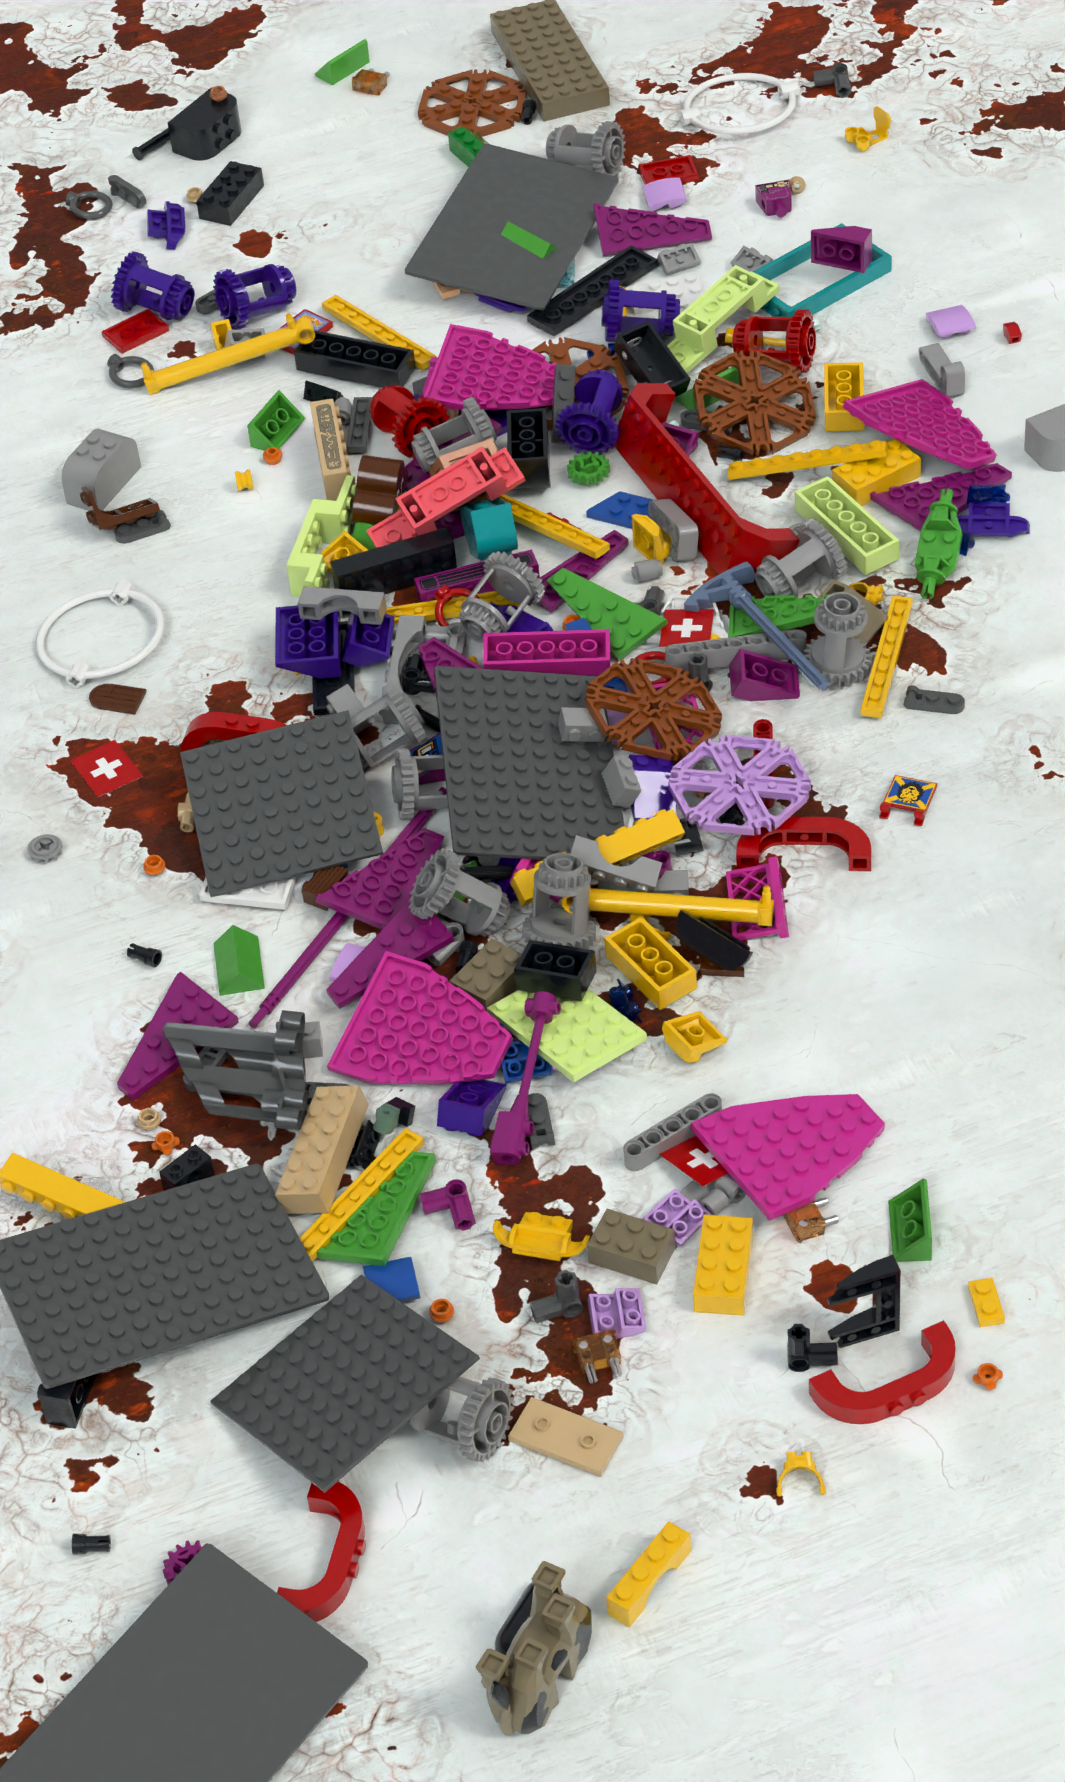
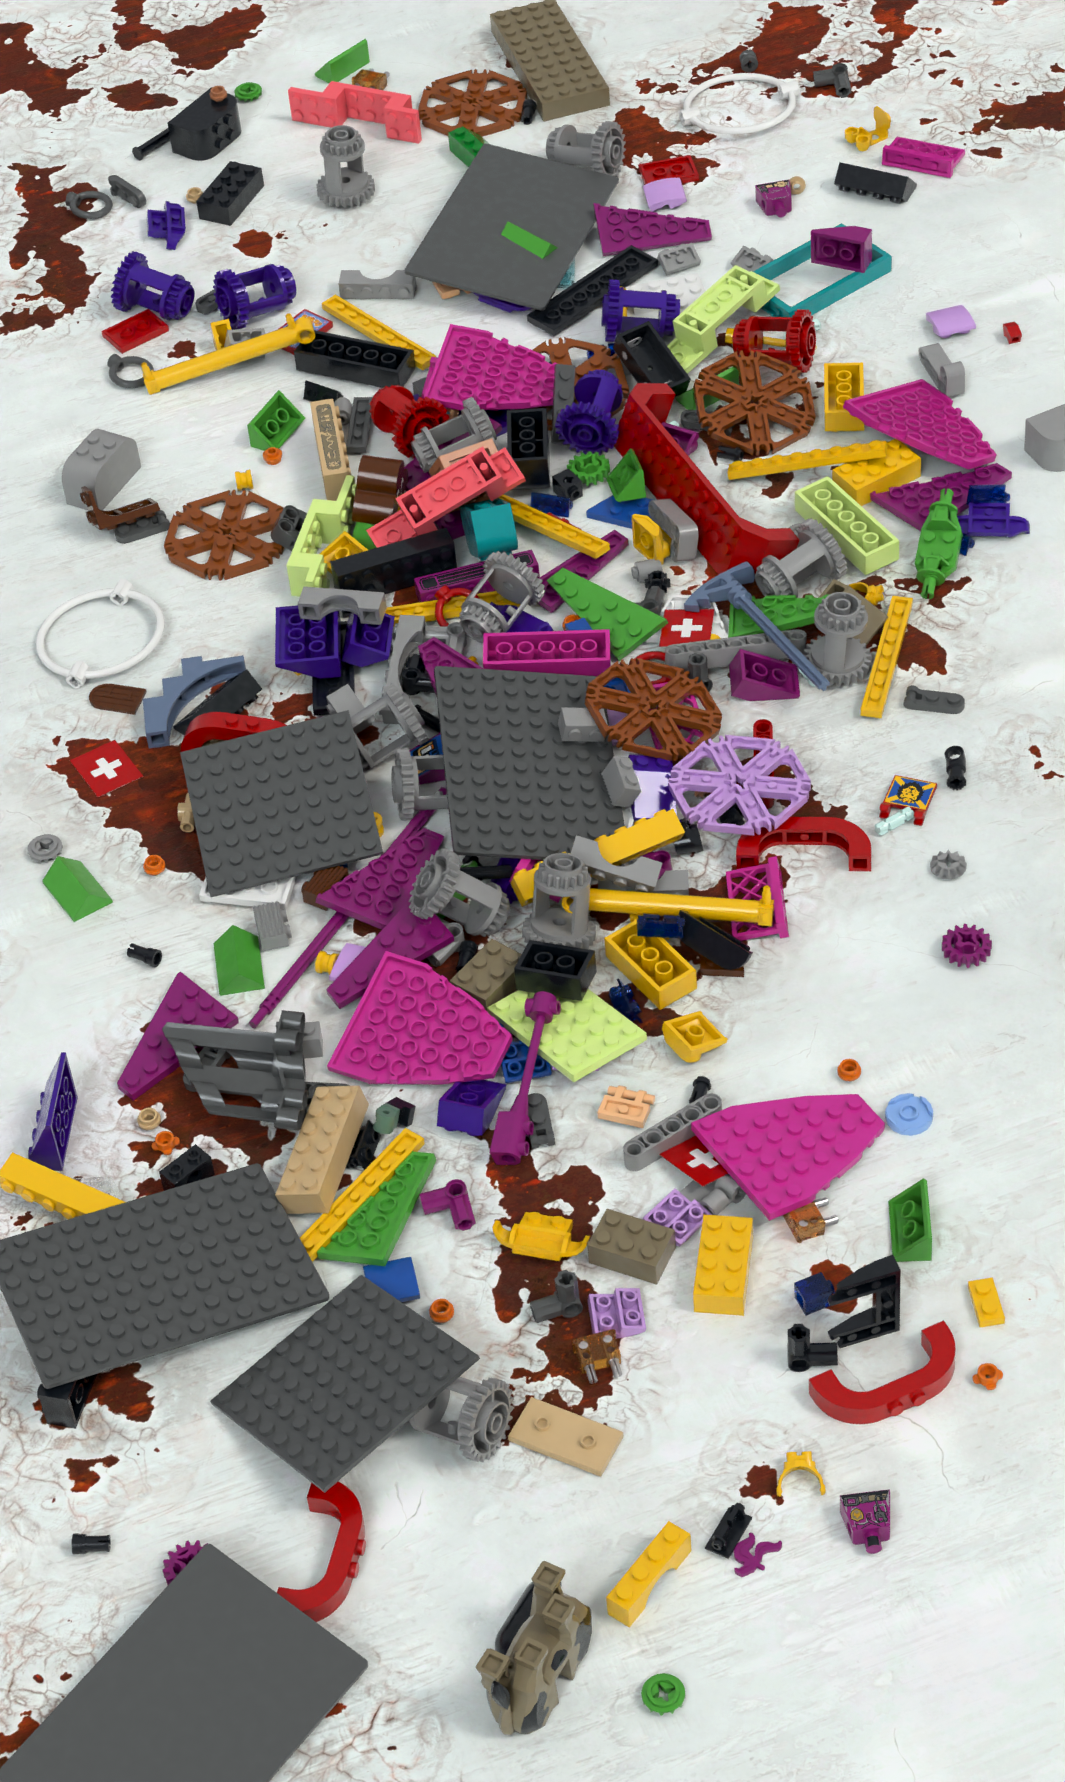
none -> dark purple slope [28,1052,78,1171]
none -> bright green slope [42,856,113,922]
none -> sand blue arch [143,655,246,749]
none -> dark orange plate [164,490,284,581]
none -> black slope [173,669,262,735]
none -> bright green gear [234,82,262,102]
none -> light grey brick [253,901,292,952]
none -> dark grey piece [270,505,307,551]
none -> coral bracket [288,81,422,144]
none -> yellow wheel [315,951,339,975]
none -> light grey piece [316,125,375,208]
none -> light grey arch [338,270,416,299]
none -> clear blue hinge [531,492,573,517]
none -> black brick [552,469,583,504]
none -> light nougat plate [597,1085,655,1128]
none -> bright green slope [606,448,646,502]
none -> clear blue hinge [637,913,685,939]
none -> bright green gear [641,1673,685,1716]
none -> black gear [645,570,671,593]
none -> black pin [689,1076,711,1103]
none -> black hinge [705,1503,752,1559]
none -> magenta piece [734,1533,782,1577]
none -> dark grey wheel [739,50,758,72]
none -> clear blue brick [794,1272,835,1316]
none -> black slope [834,162,917,203]
none -> orange plate [837,1059,861,1081]
none -> torso [840,1489,890,1554]
none -> light aqua axle [875,807,914,836]
none -> dark pink fence [882,137,965,178]
none -> light blue tile [885,1093,933,1136]
none -> light grey gear [930,849,967,879]
none -> magenta gear [941,924,992,968]
none -> black connector [944,746,966,790]

